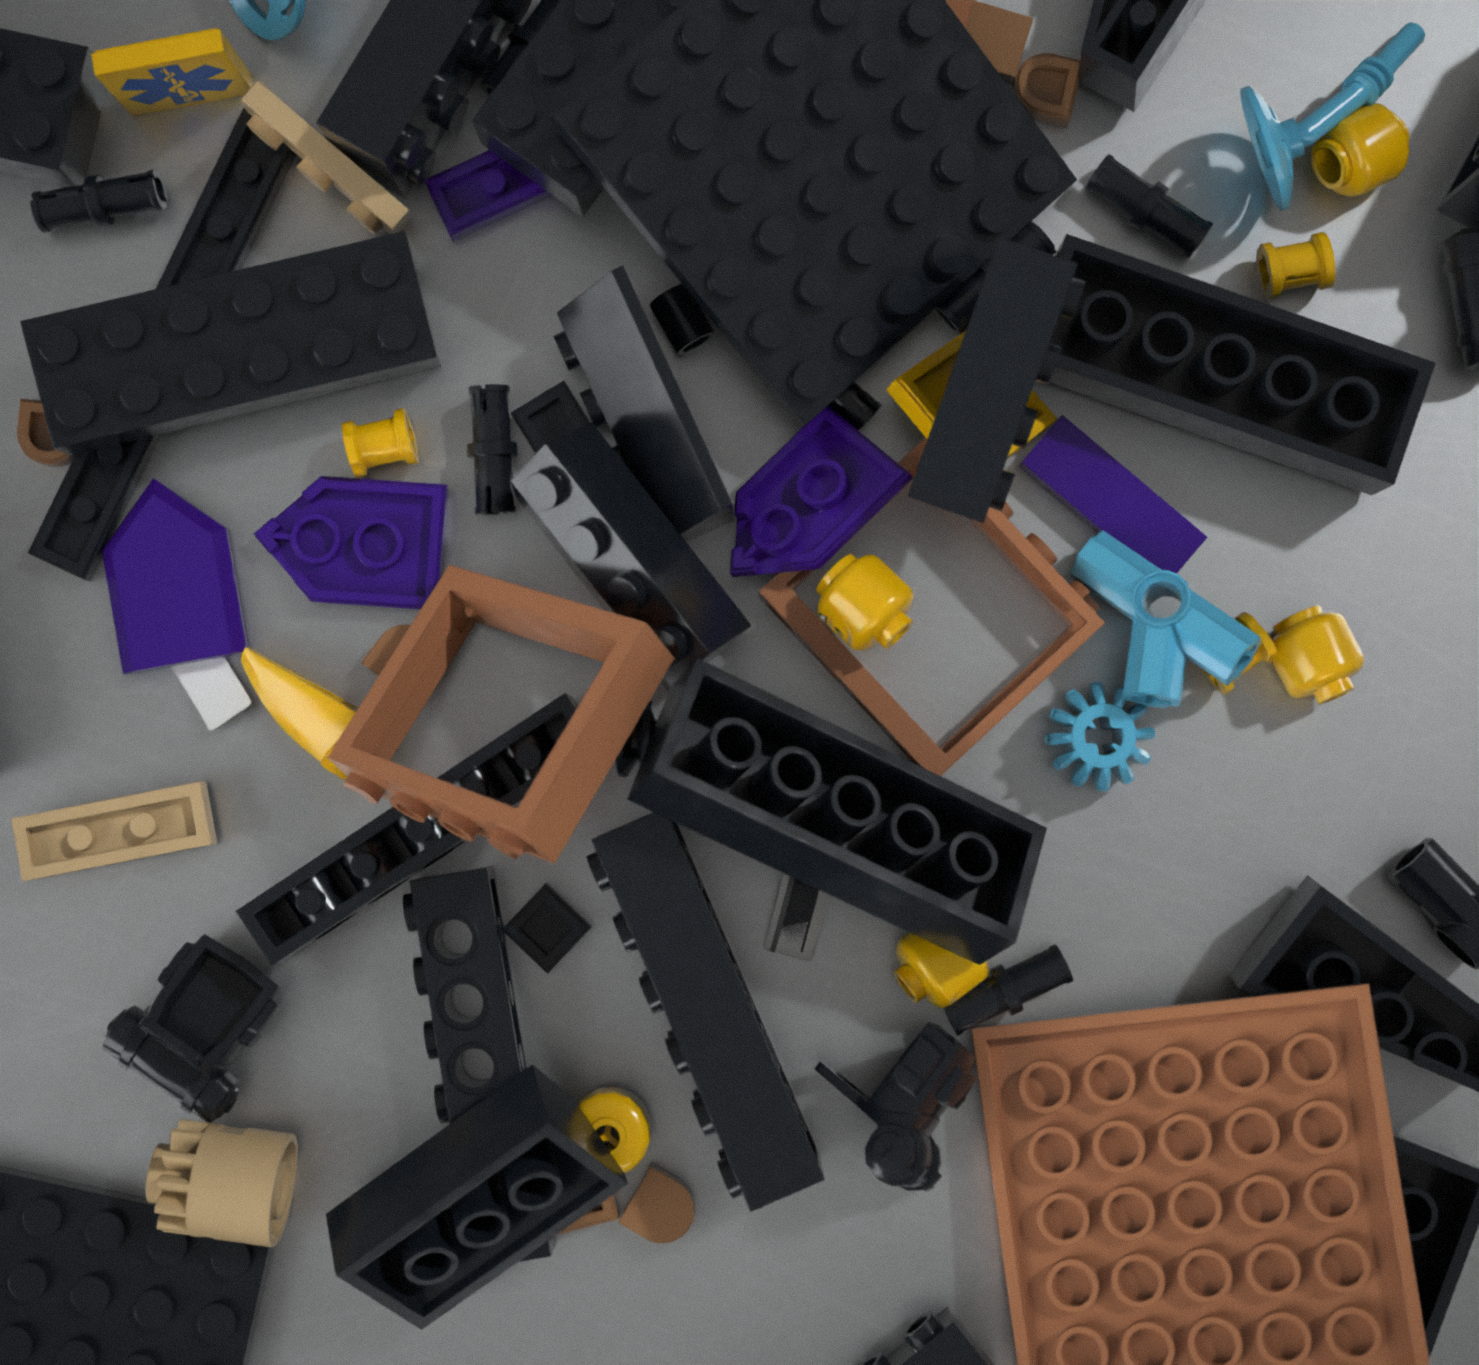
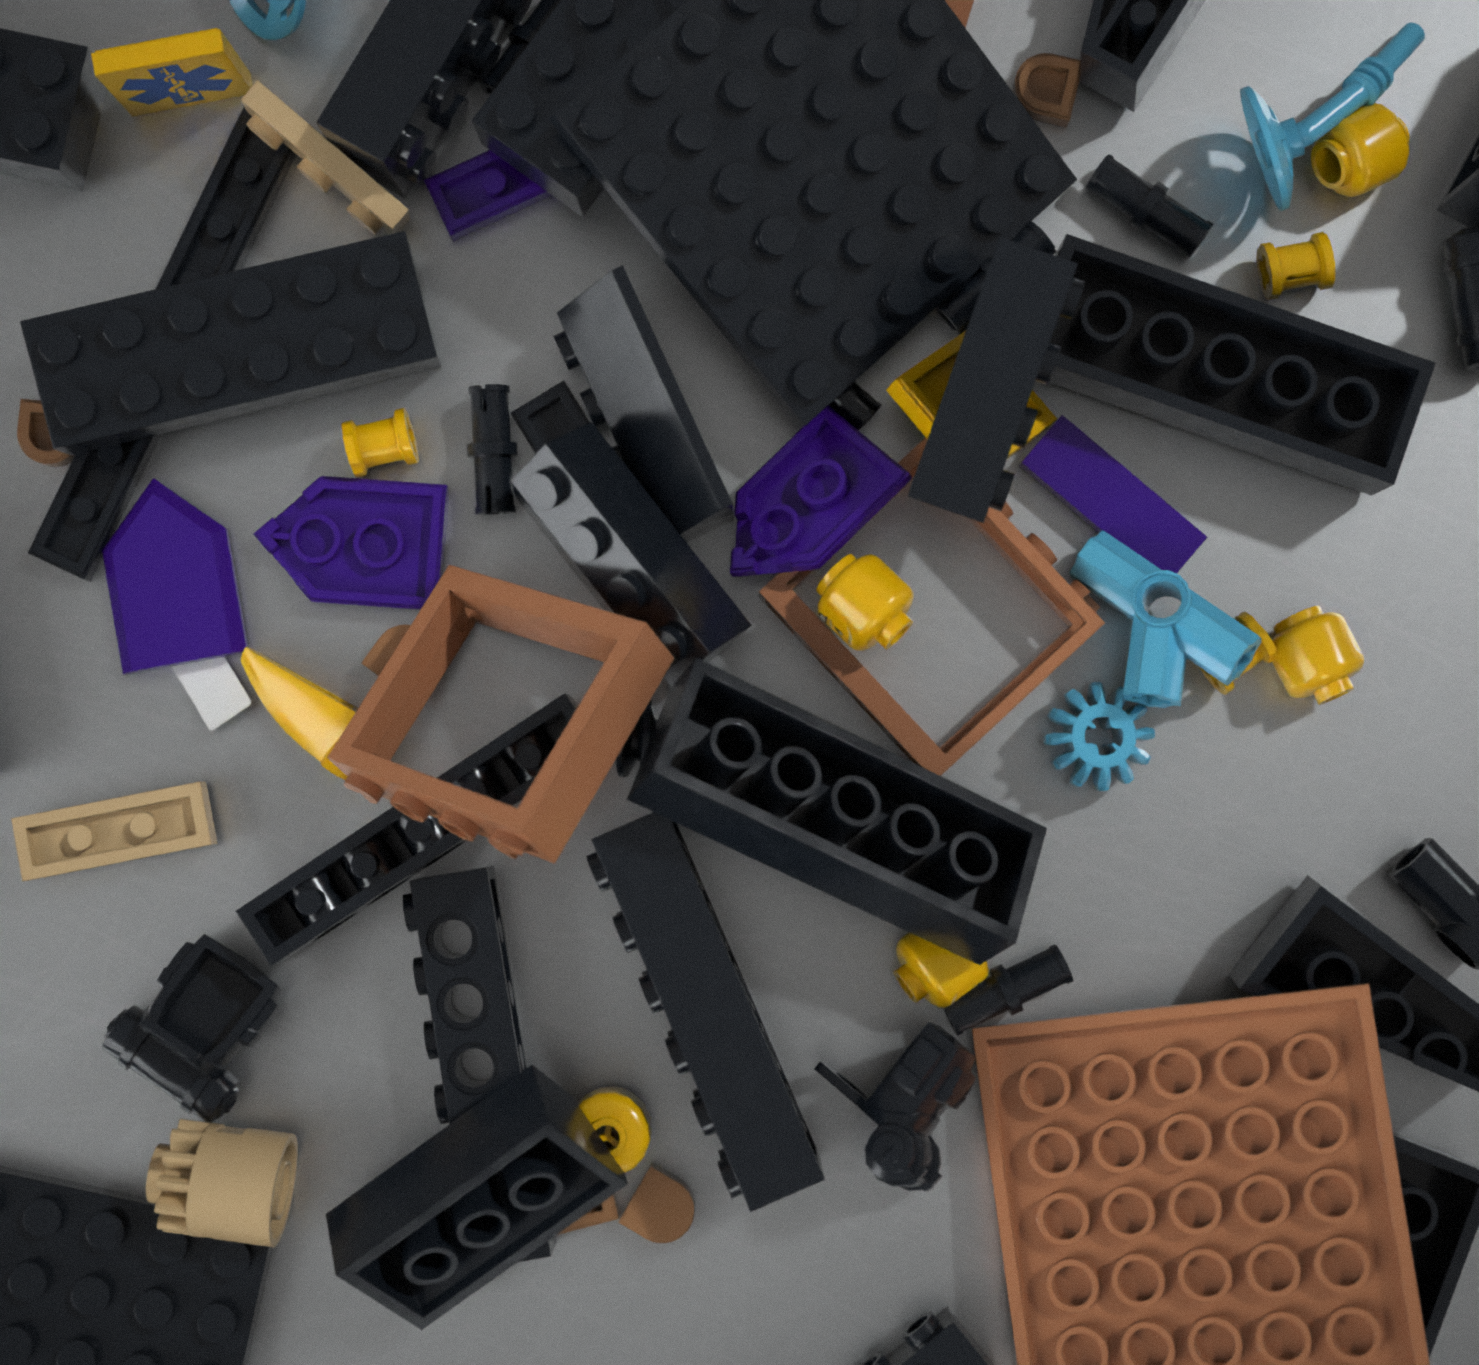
black pin [30,169,167,233] -> none
black tile [502,883,593,974] -> none
black hinge [649,284,715,355] -> none
sticker [764,873,830,961] -> none
medium nougat tile [965,0,1033,84] -> none

